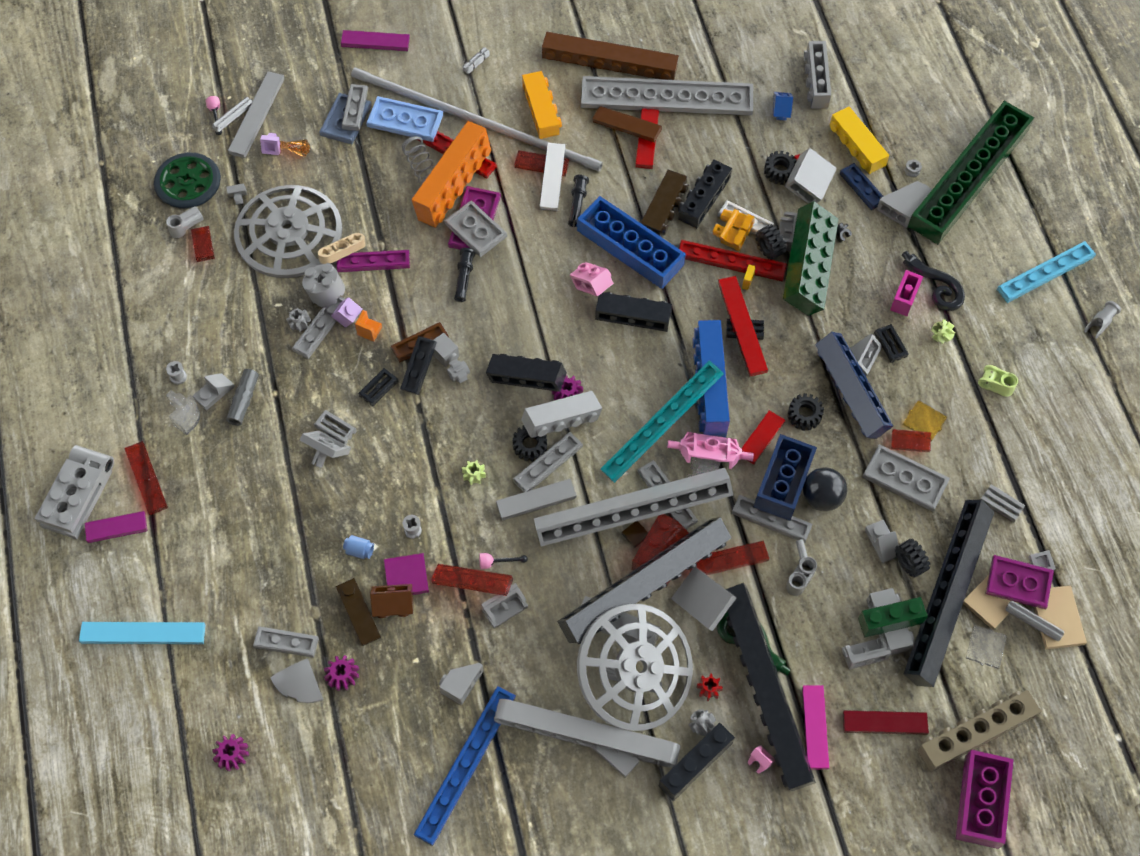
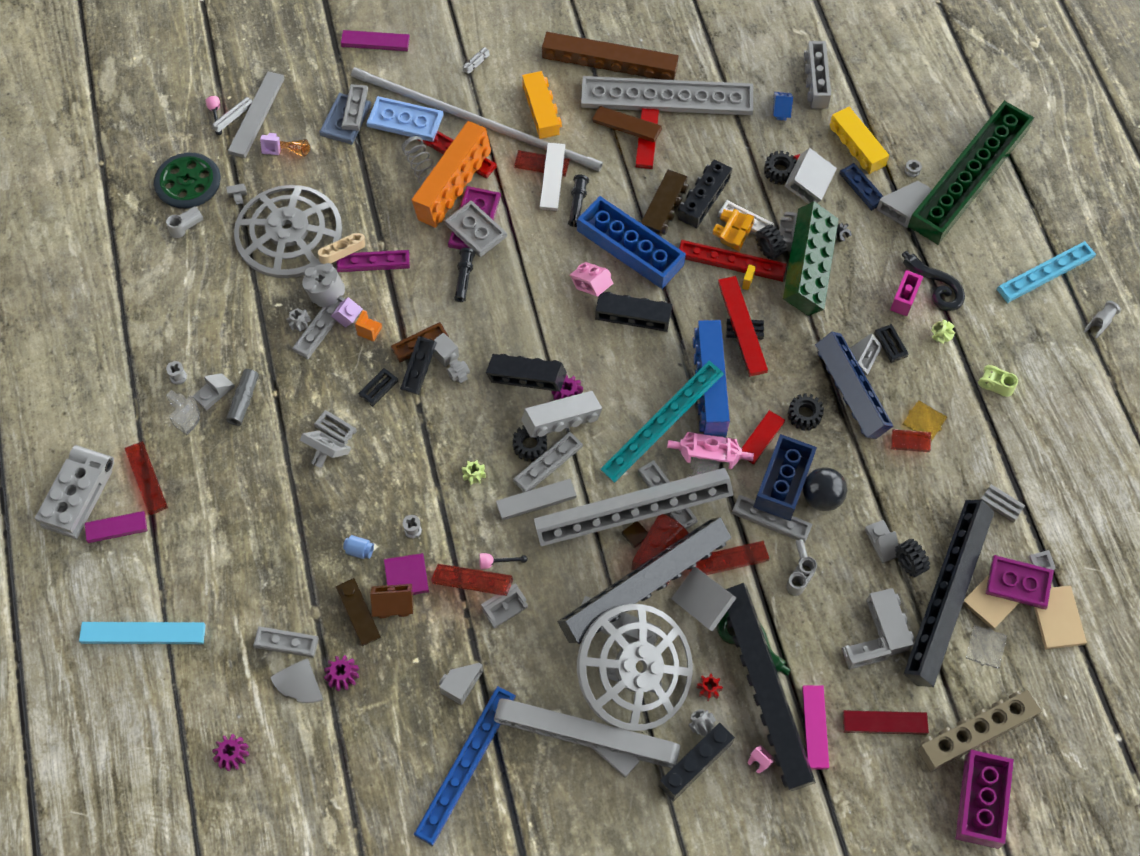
clear red tile [191,226,215,262] -> none
dark green brick [858,597,928,638] -> none
light grey tile [862,444,950,512] -> none
light grey axle [1006,601,1064,641] -> none

